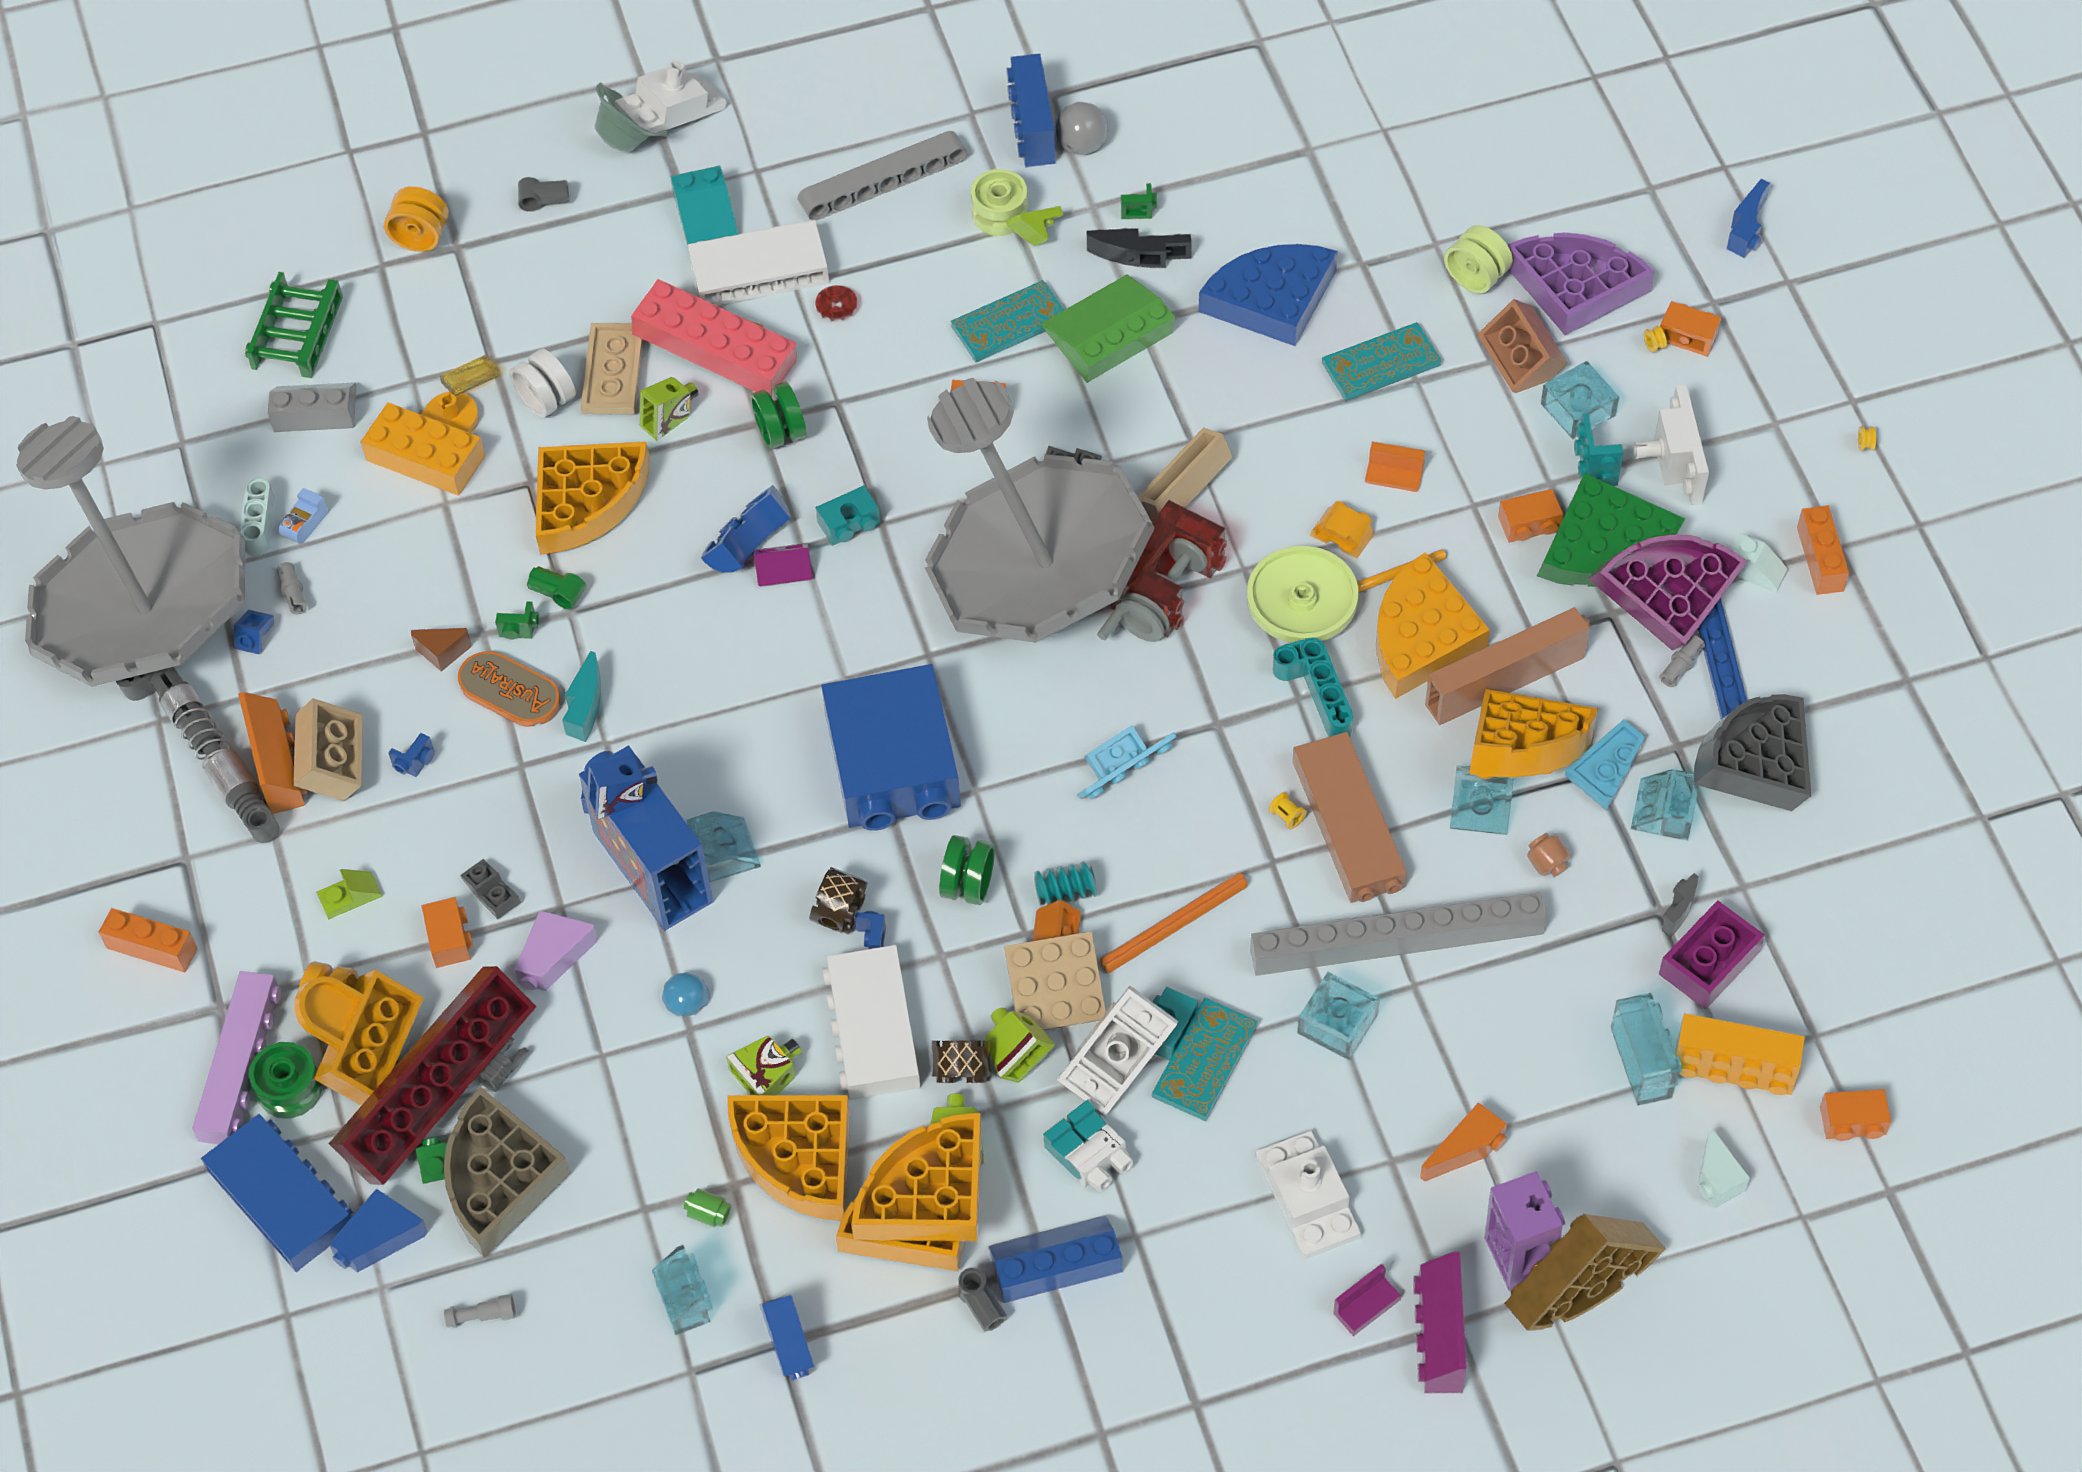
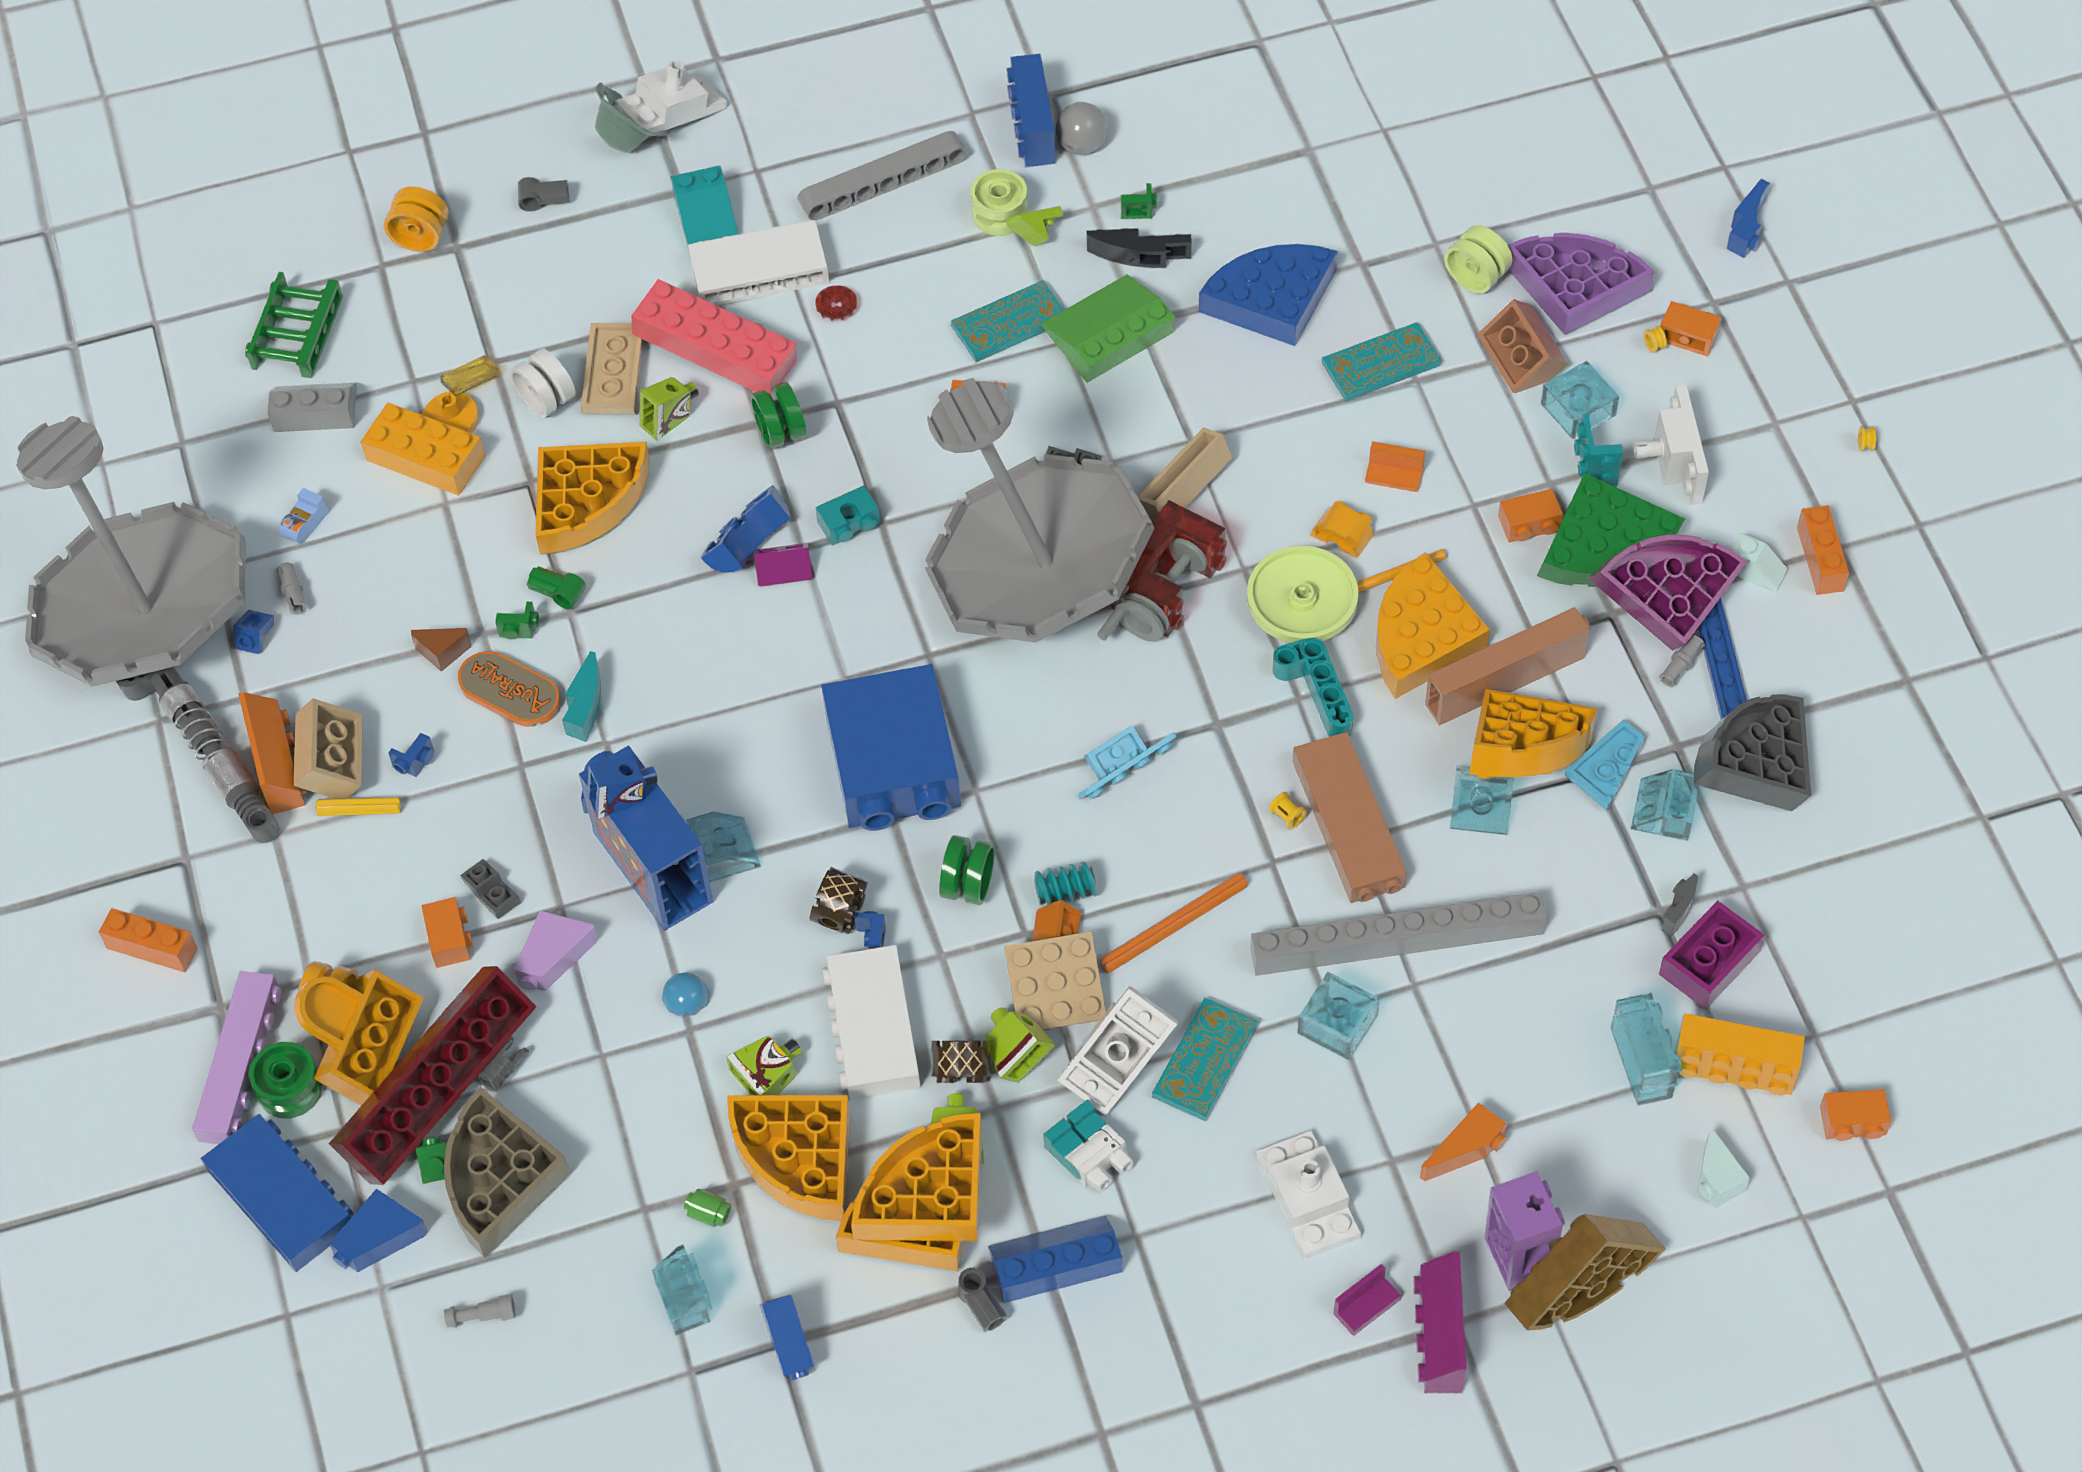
light aqua beam [240,477,275,556] -> none
lime slope [316,869,382,920] -> none
teal brick [1153,987,1198,1061] -> none
nougat head [1527,833,1571,877] -> none
none -> yellow axle [316,797,401,816]

